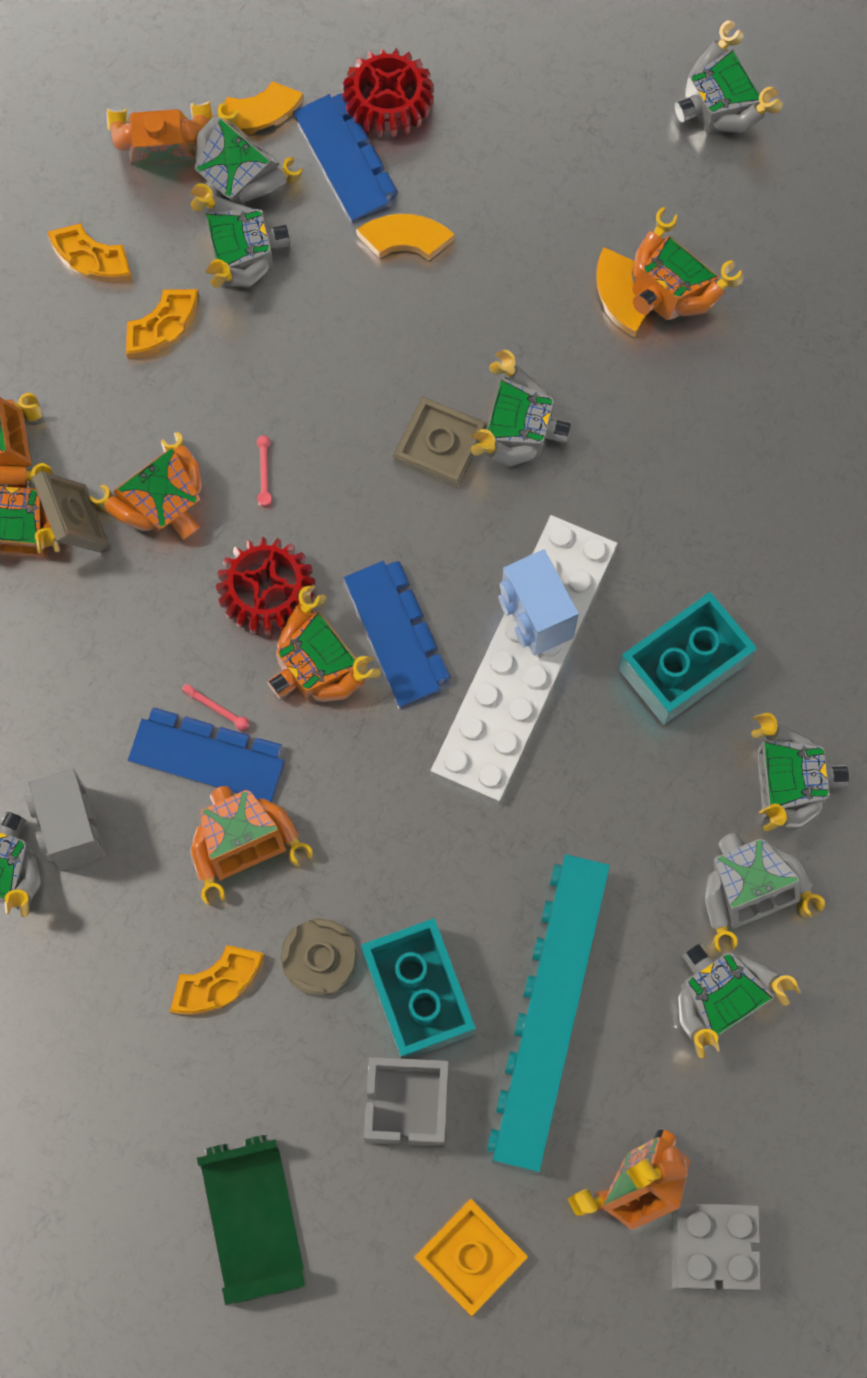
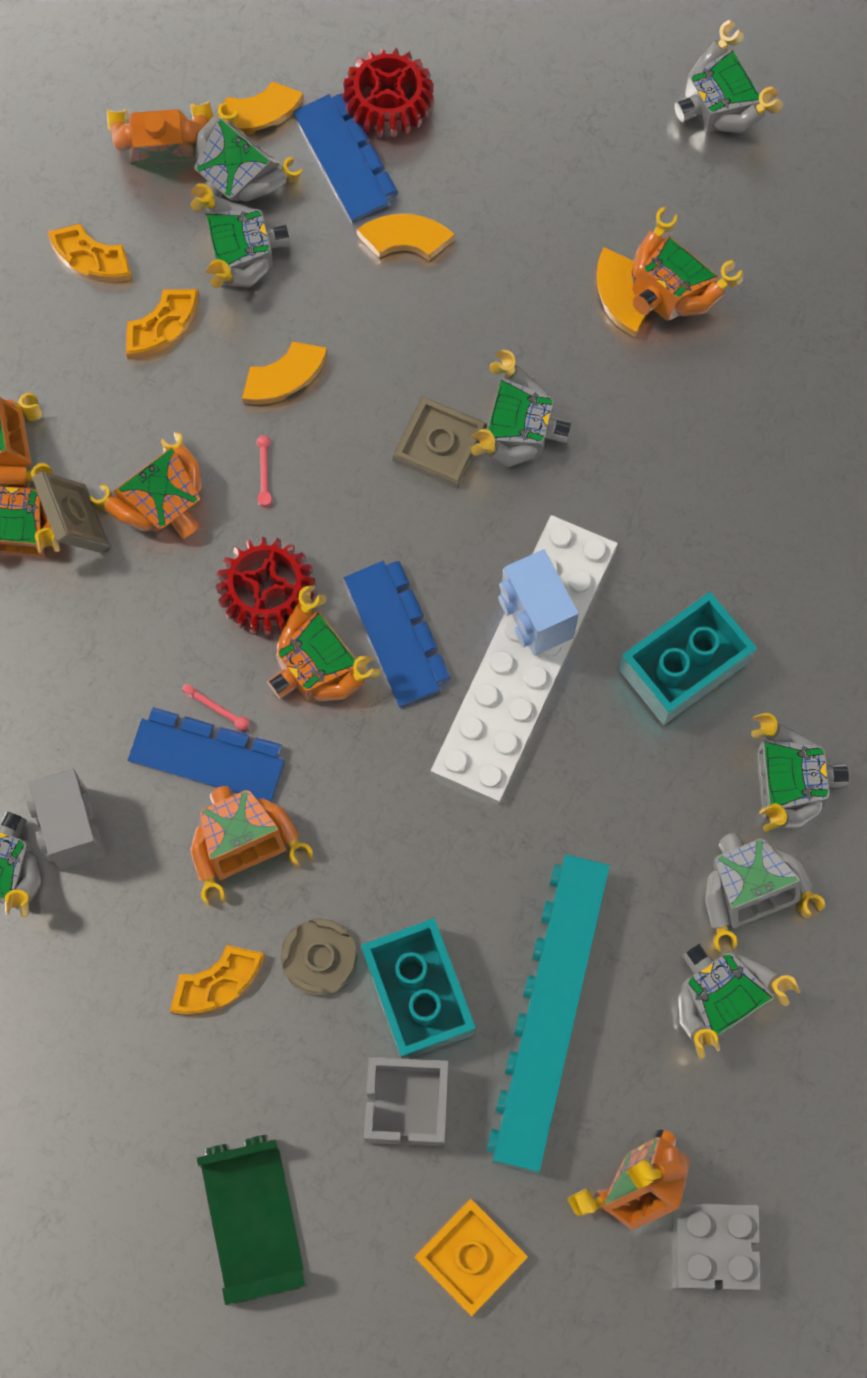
none -> light orange tile [242,341,327,405]

